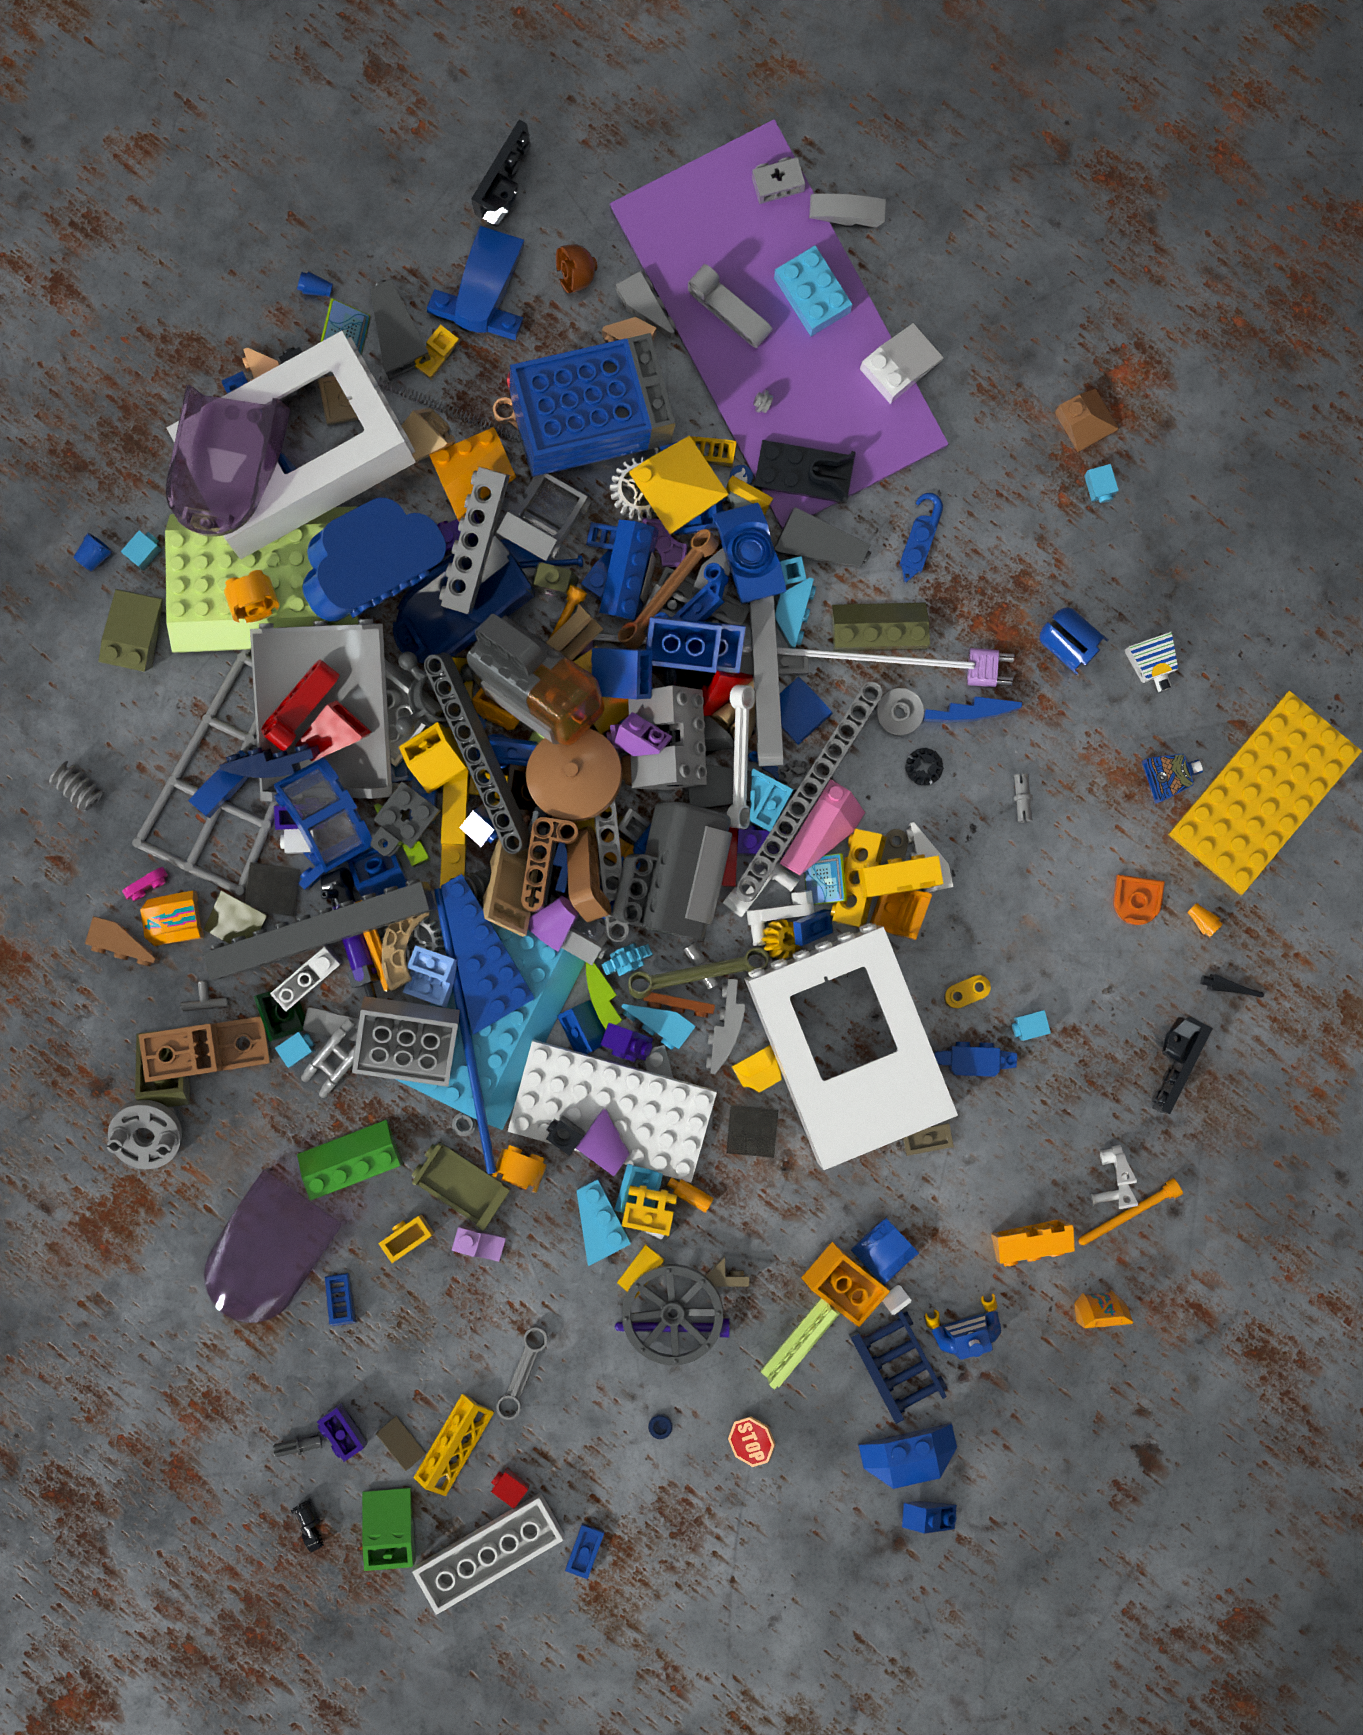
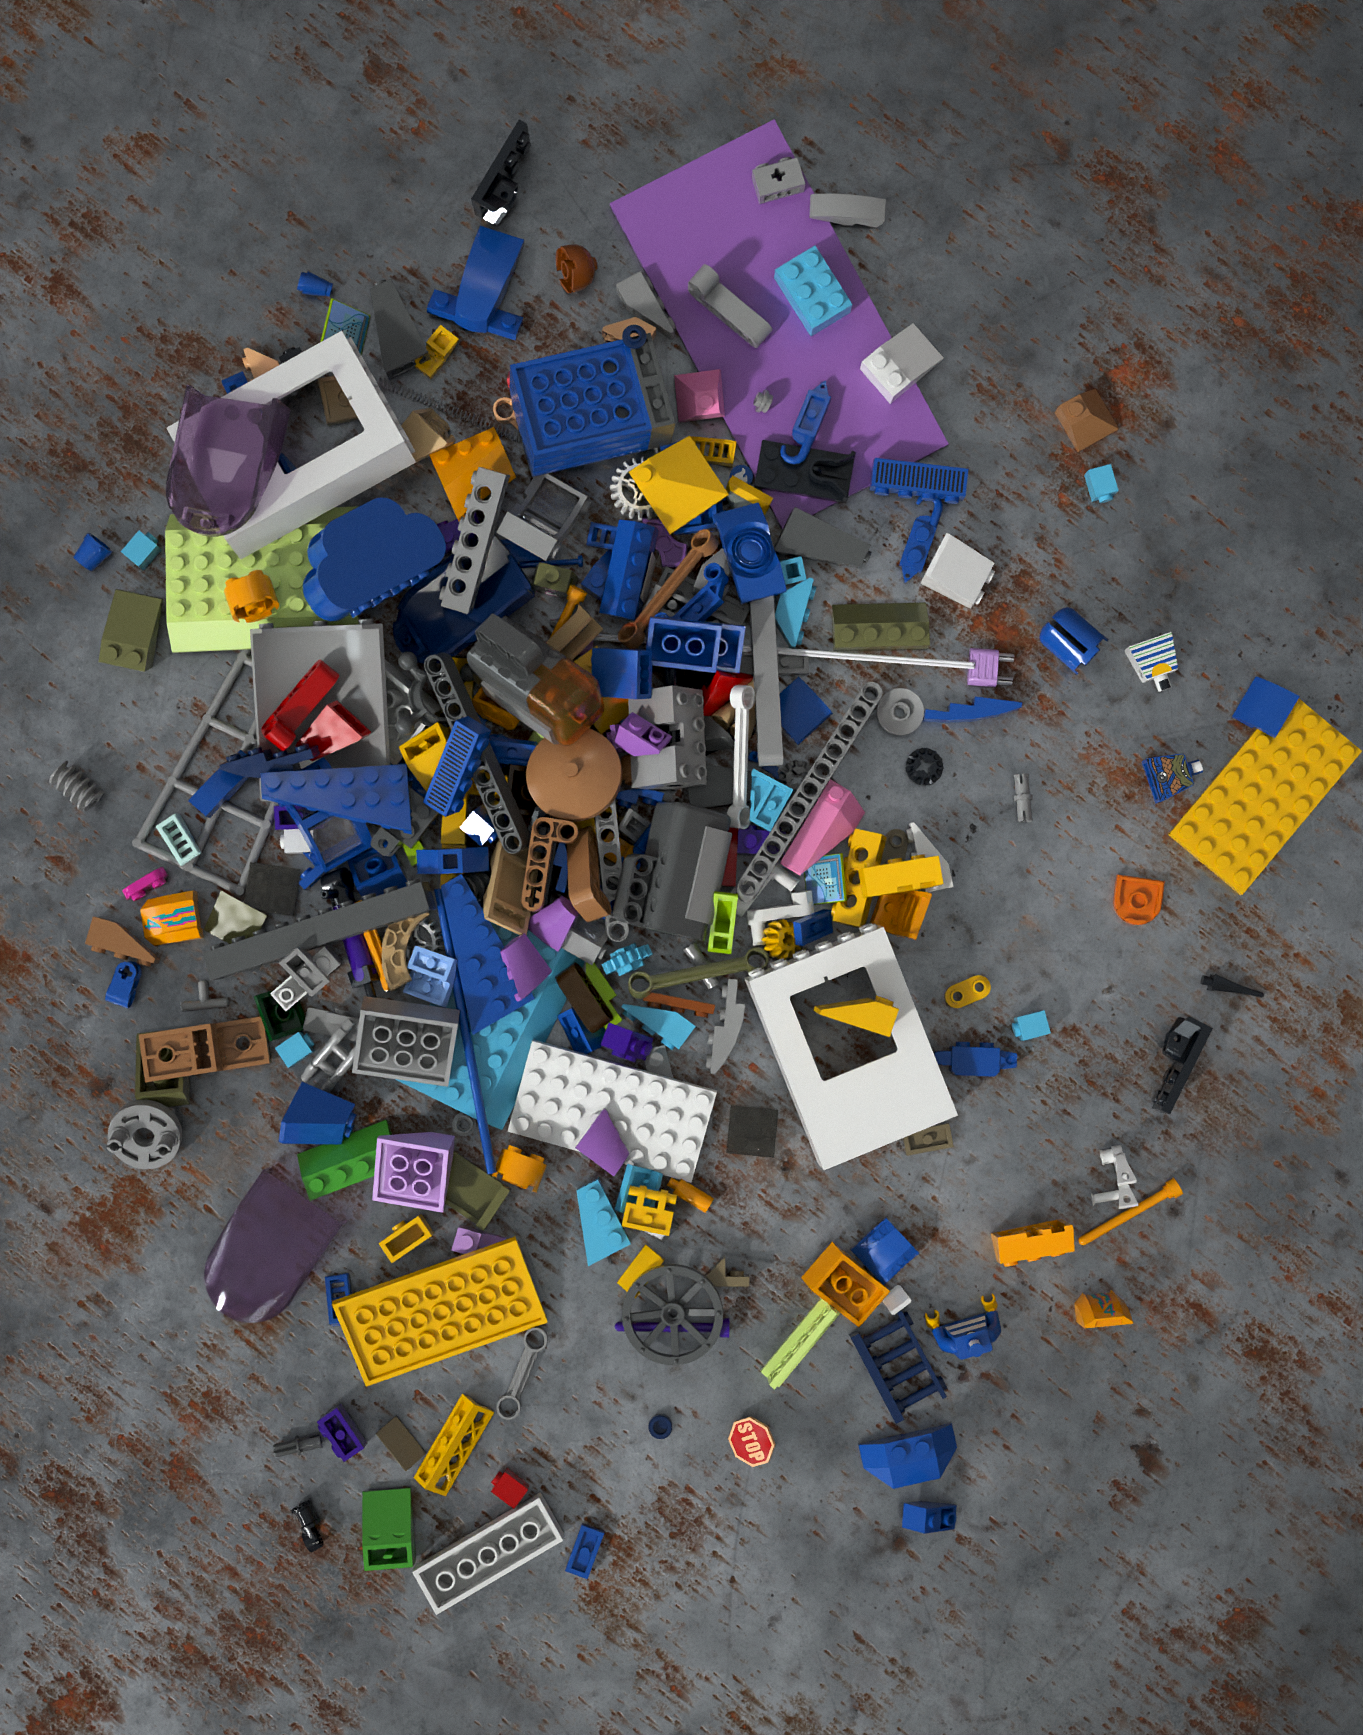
black brick [546,1115,585,1156] -> none
yellow slope [731,1044,782,1092] -> none
light orange cone [1187,903,1223,937] -> none
none -> blue piece [105,961,142,1009]
none -> light aqua slope [156,813,201,866]
none -> blue wing [260,764,412,835]
none -> light grey slope [279,946,330,997]
none -> blue slope [279,1082,357,1144]
none -> yellow plate [332,1236,548,1387]
none -> lavender slope [372,1132,455,1213]
none -> blue slope [416,847,490,874]
none -> blue brick [423,716,491,817]
none -> medium lavender slope [500,933,552,1002]
none -> dark brown beam [555,962,613,1033]
none -> blue slope [615,789,664,808]
none -> dark blue plate [622,325,647,349]
none -> bright pink slope [674,369,725,423]
none -> lime slope [708,891,738,954]
none -> blue plate [780,381,831,464]
none -> yellow slope [814,995,899,1037]
none -> blue brick [869,458,969,504]
none -> white slope [920,533,995,609]
none -> blue slope [1232,676,1300,738]

